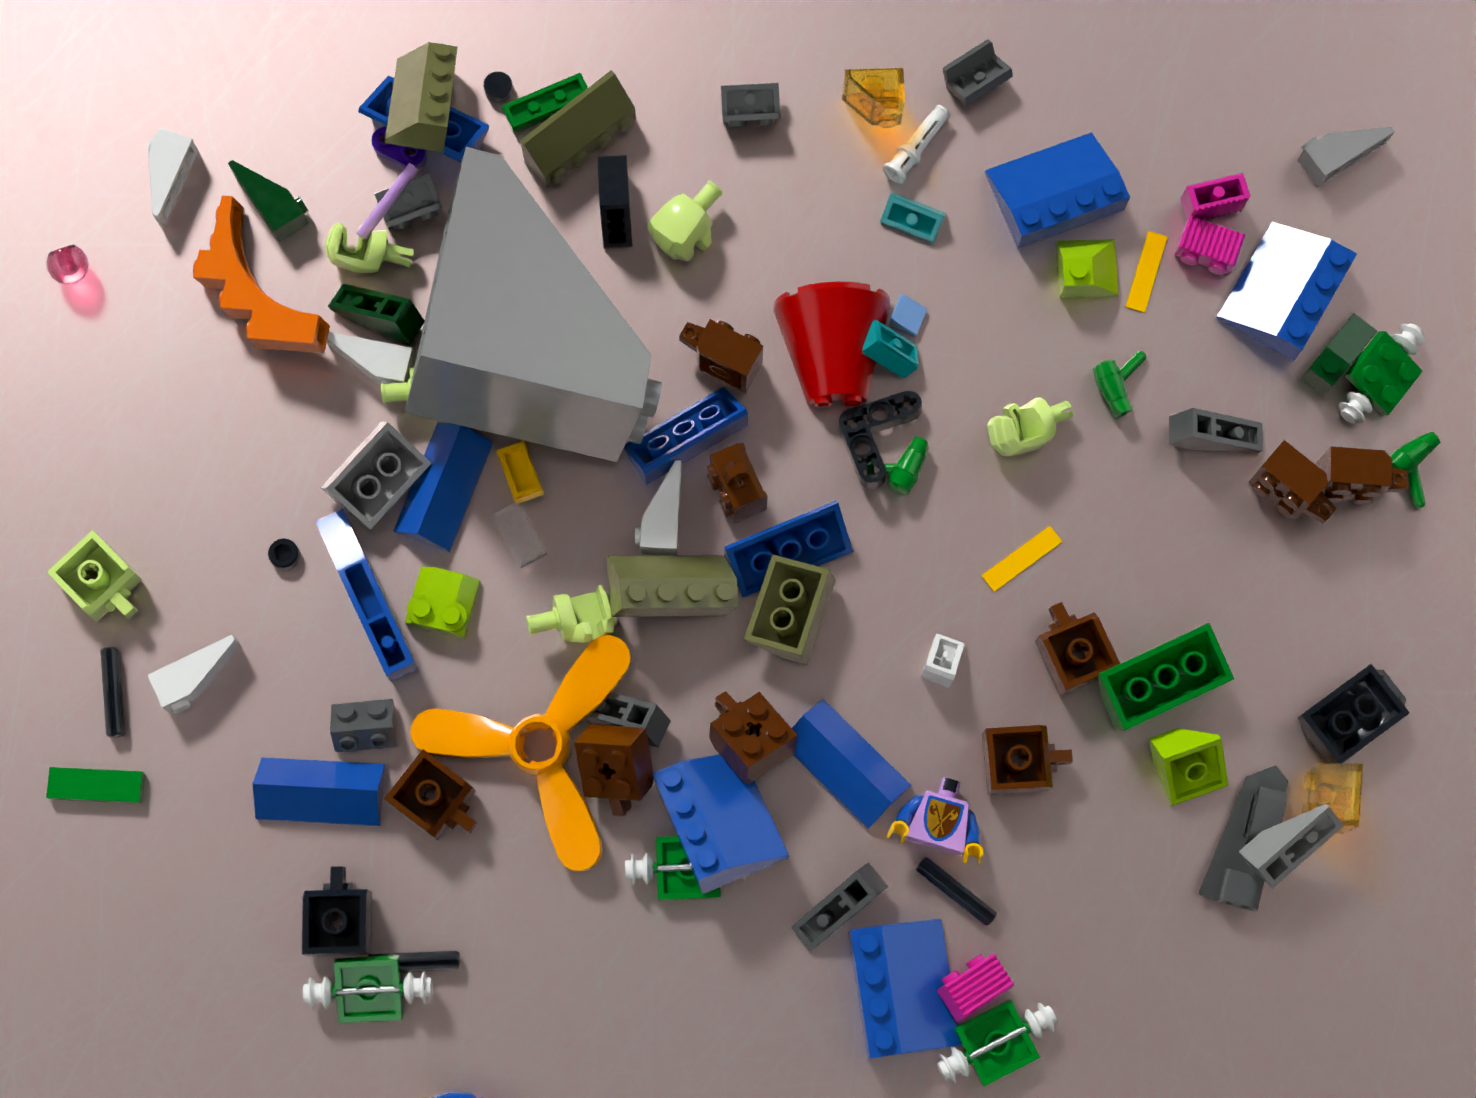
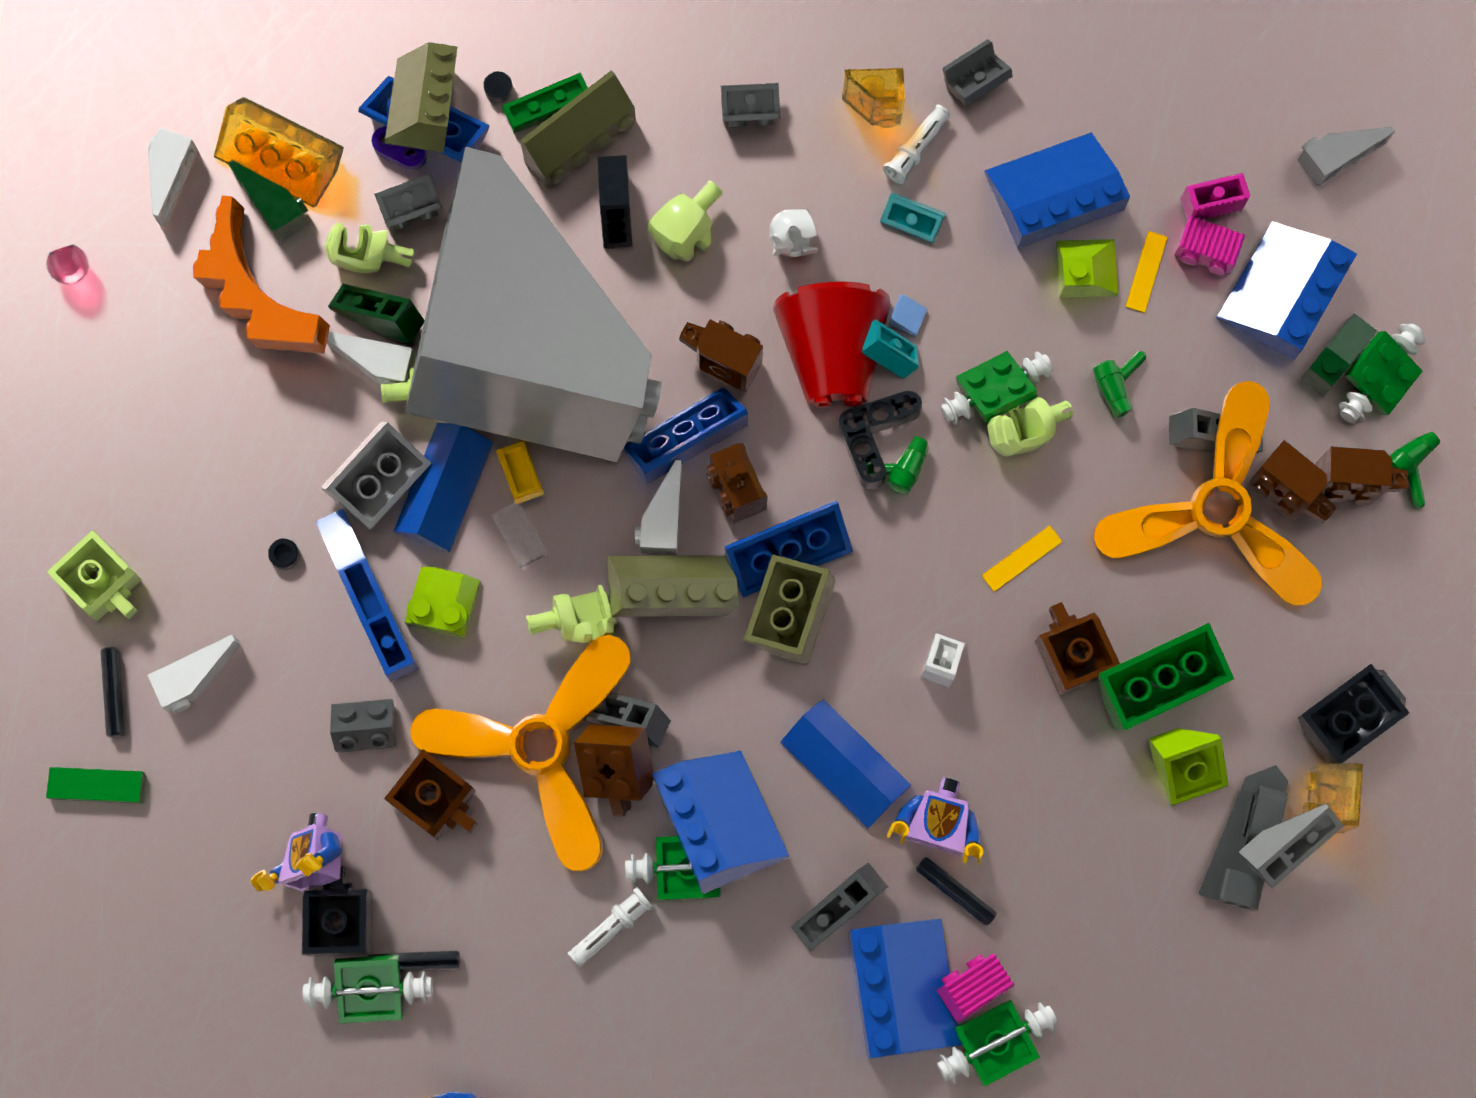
blue slope [252,757,385,826] -> none
lavender bar [356,163,418,240] -> none
reddish brown hinge [709,691,798,786] -> none
reddish brown hinge [982,725,1073,795] -> none
none -> clear yellow slope [214,96,344,208]
none -> torso [250,813,342,892]
none -> white pin [568,887,654,968]
none -> white helmet [769,209,817,257]
none -> green plate [940,351,1053,425]
none -> light orange piece [1094,381,1322,605]

